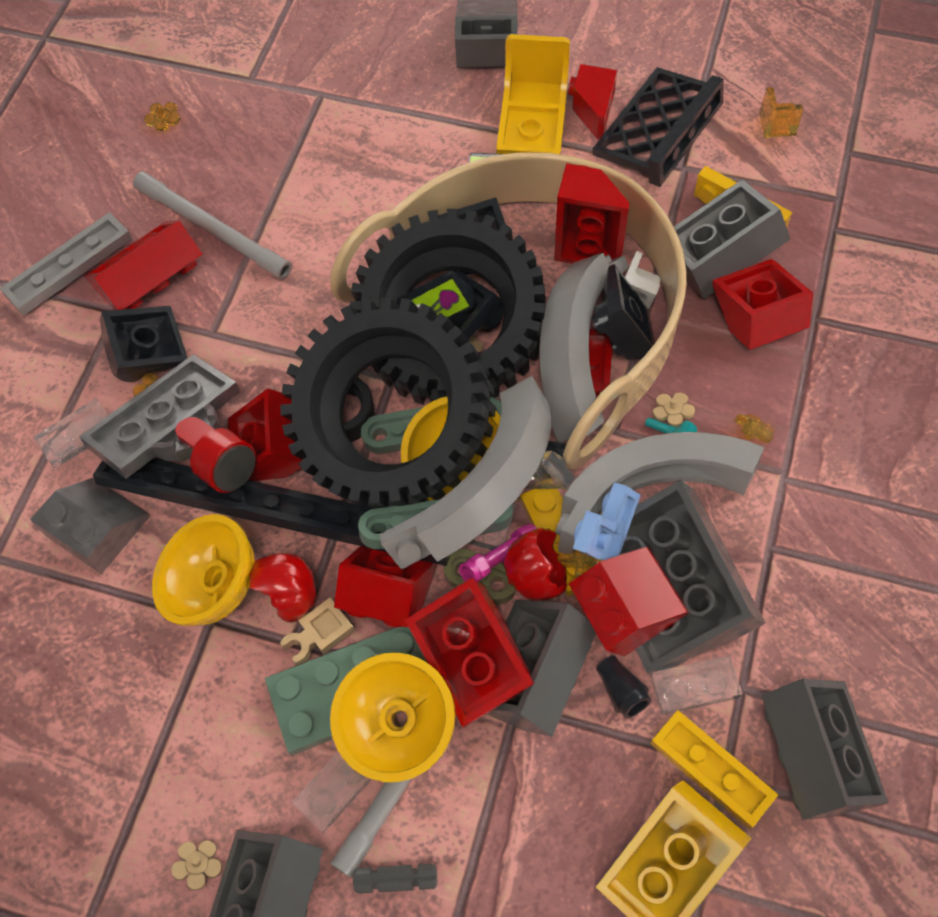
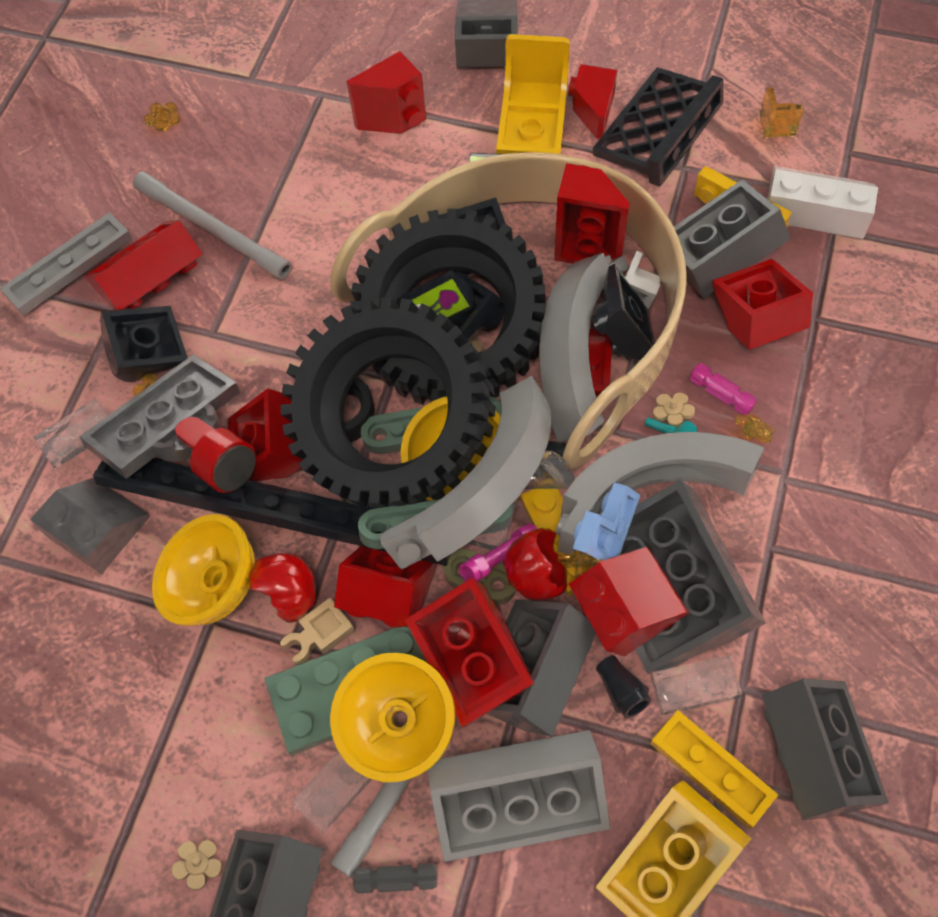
none -> red slope [346,51,426,134]
none -> light grey slope [428,730,610,862]
none -> dark pink axle [689,363,757,415]
none -> white slope [767,166,878,239]

